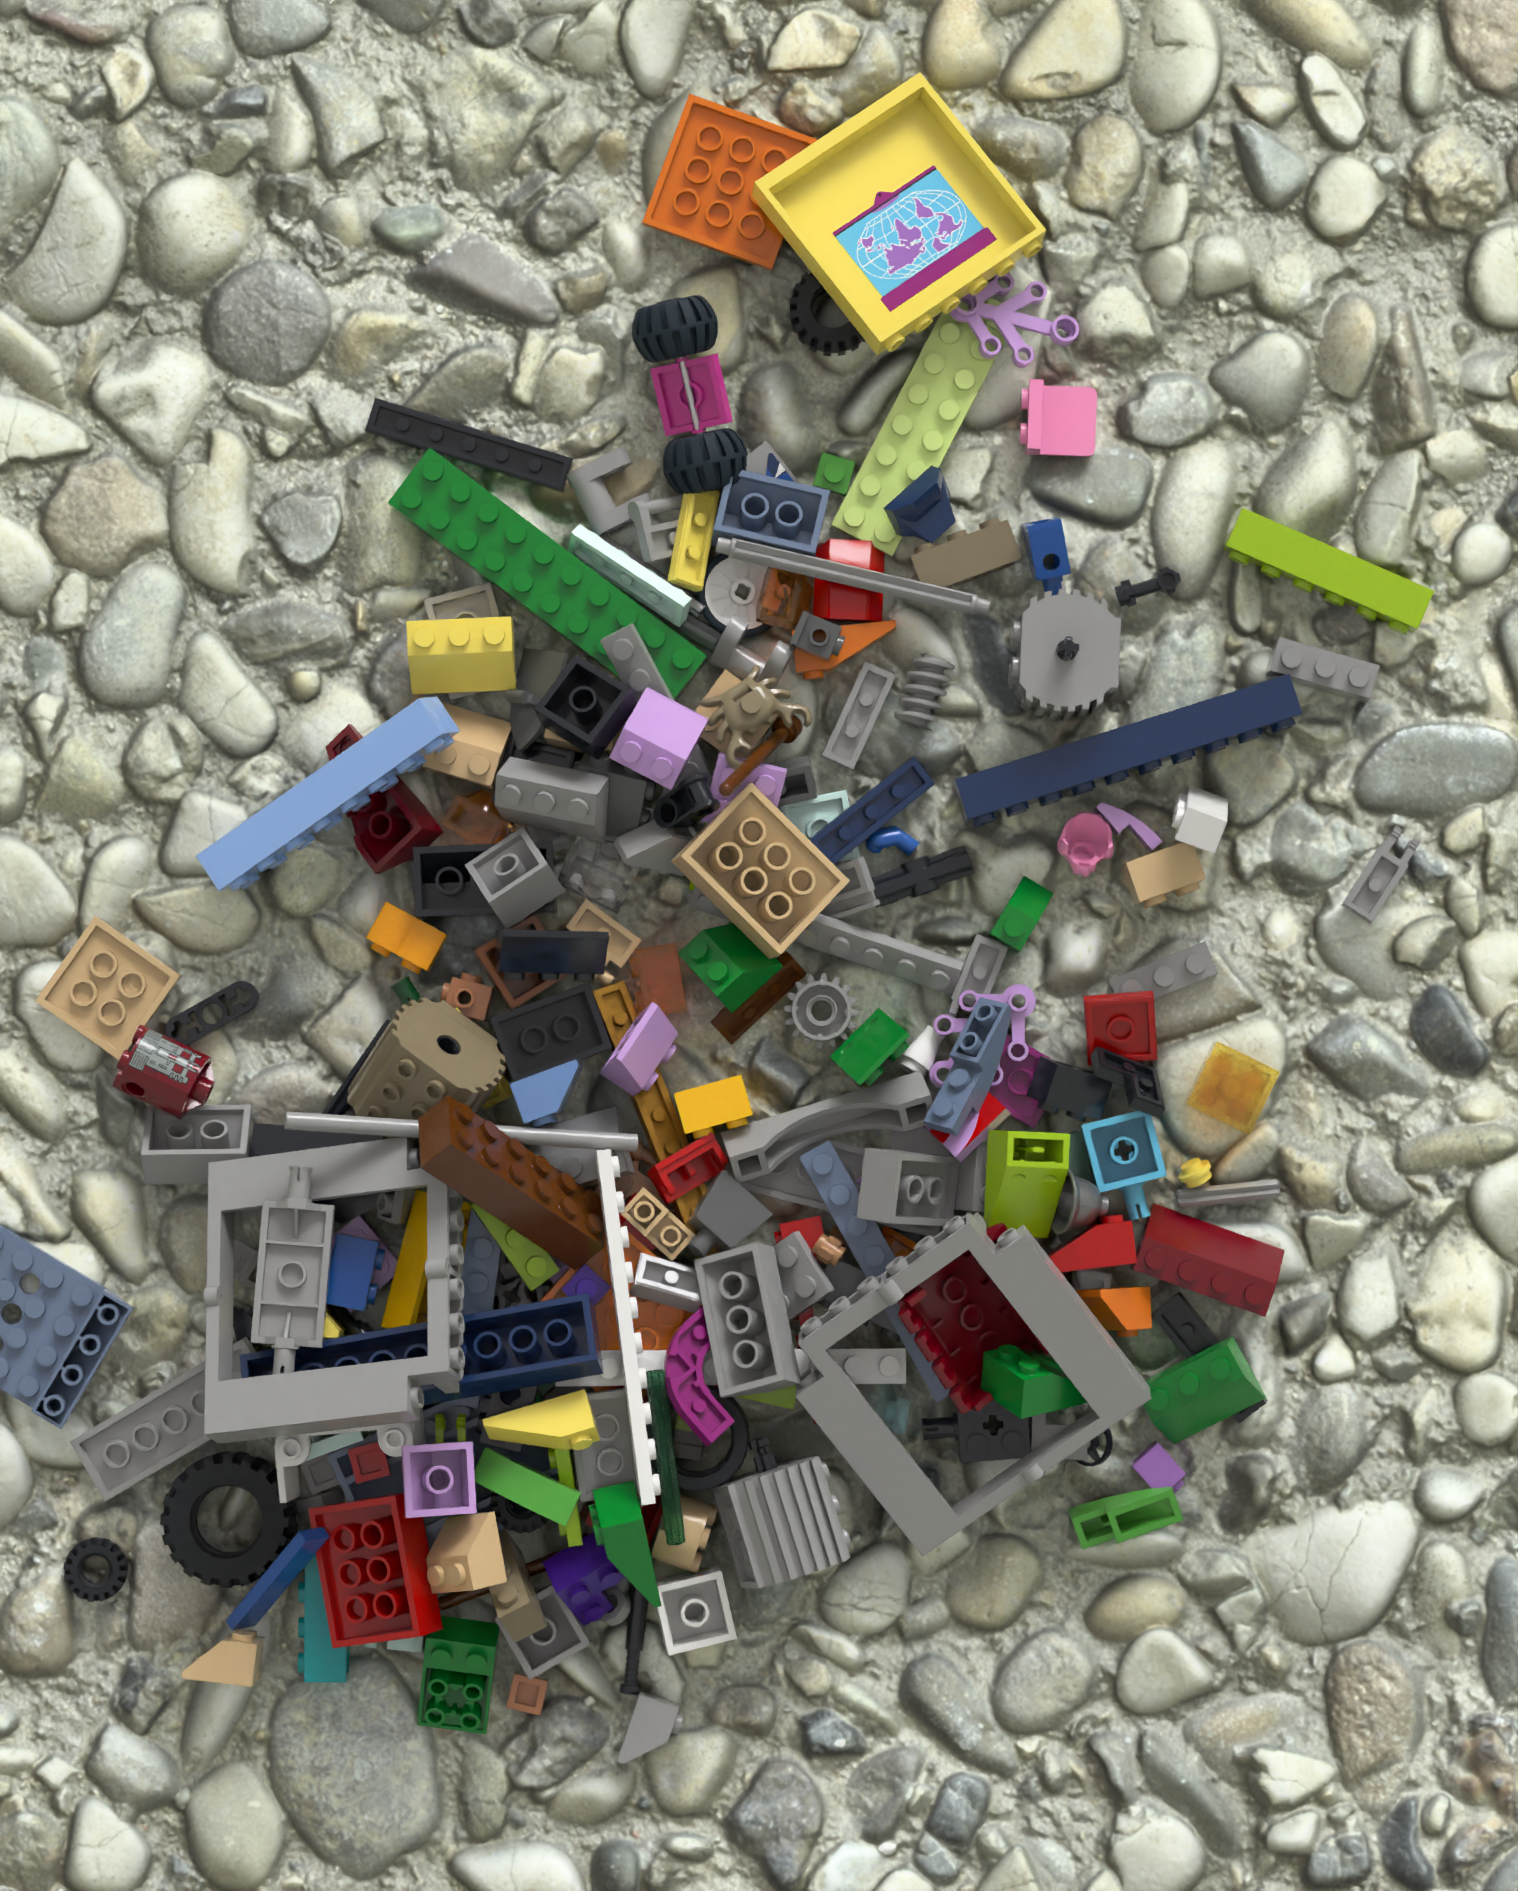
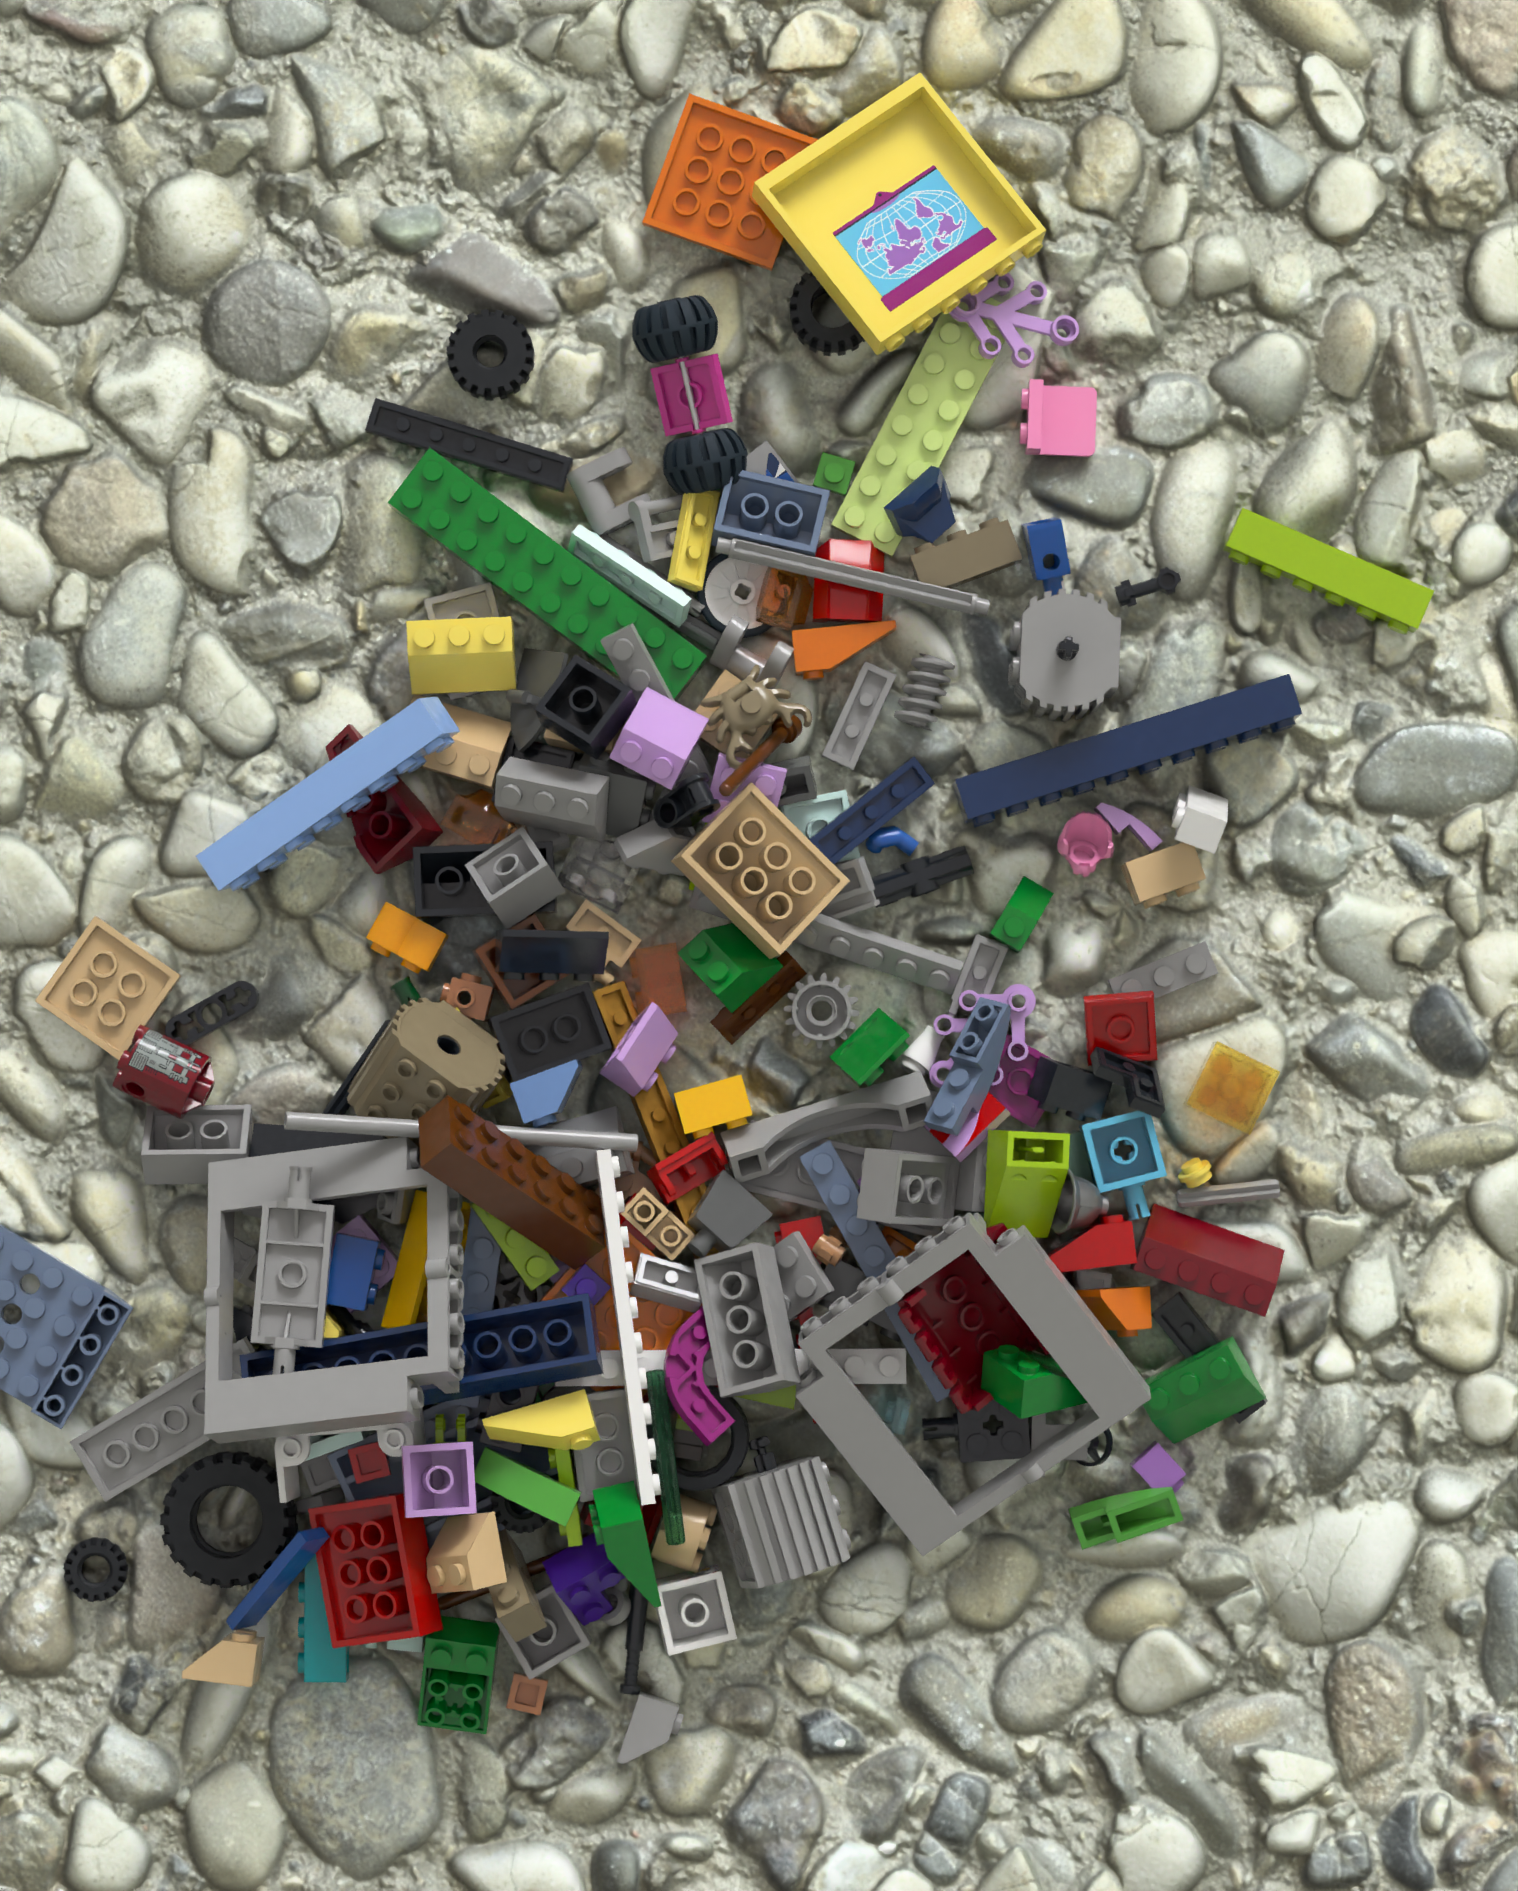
dark grey brick [790,610,846,662] -> none
light grey brick [1265,637,1380,703] -> none
light grey hinge [1341,826,1420,924] -> none
none -> black tyre [446,309,535,401]

